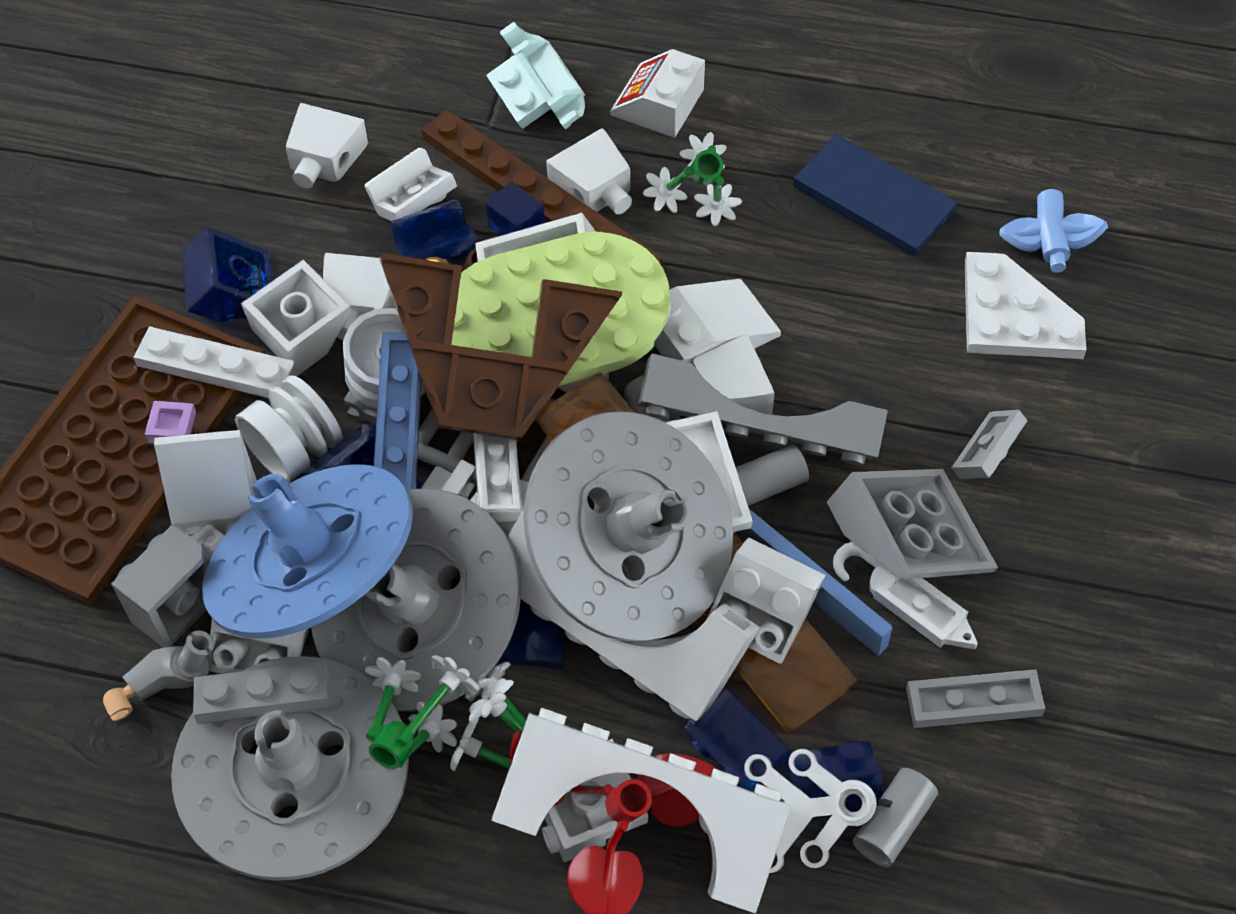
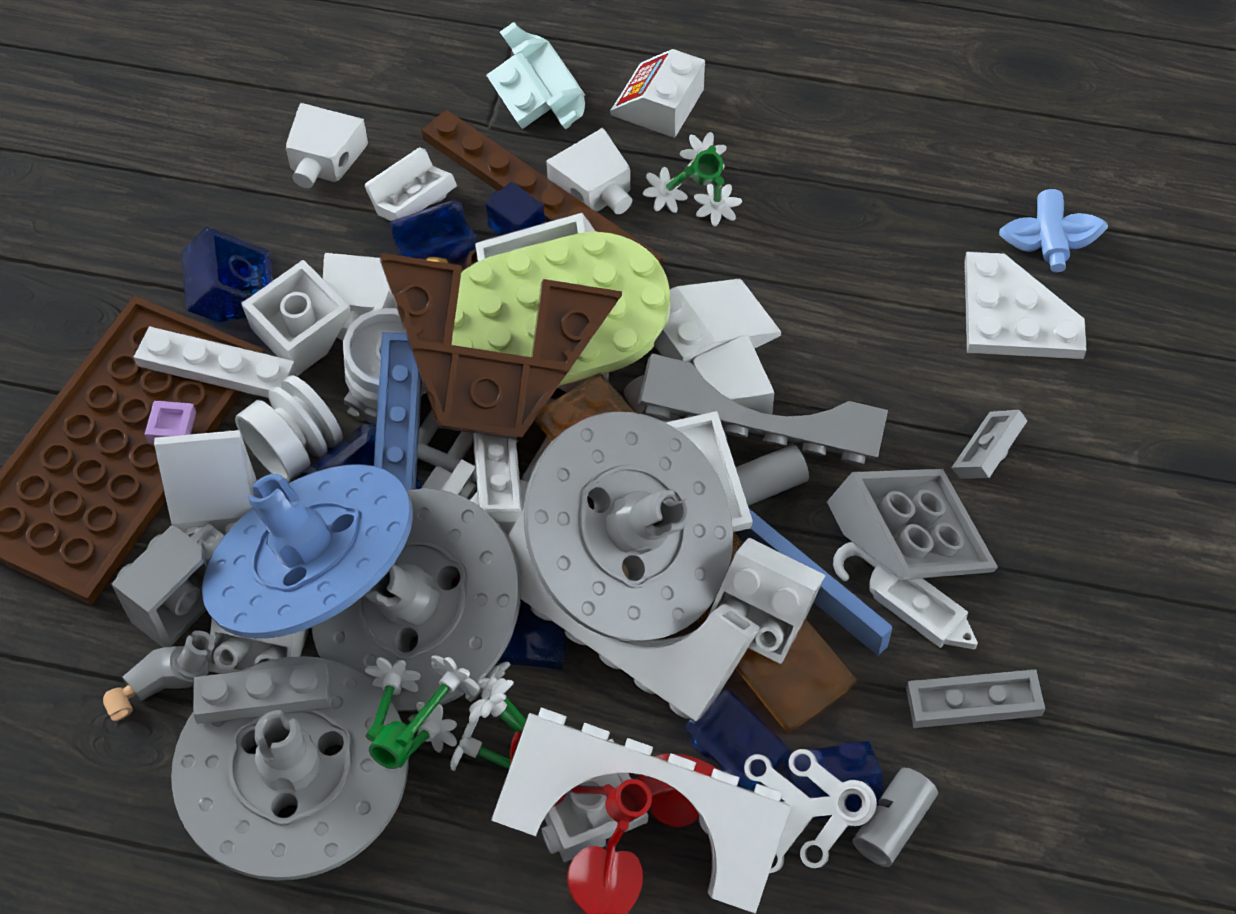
dark blue tile [793,134,957,256] -> none

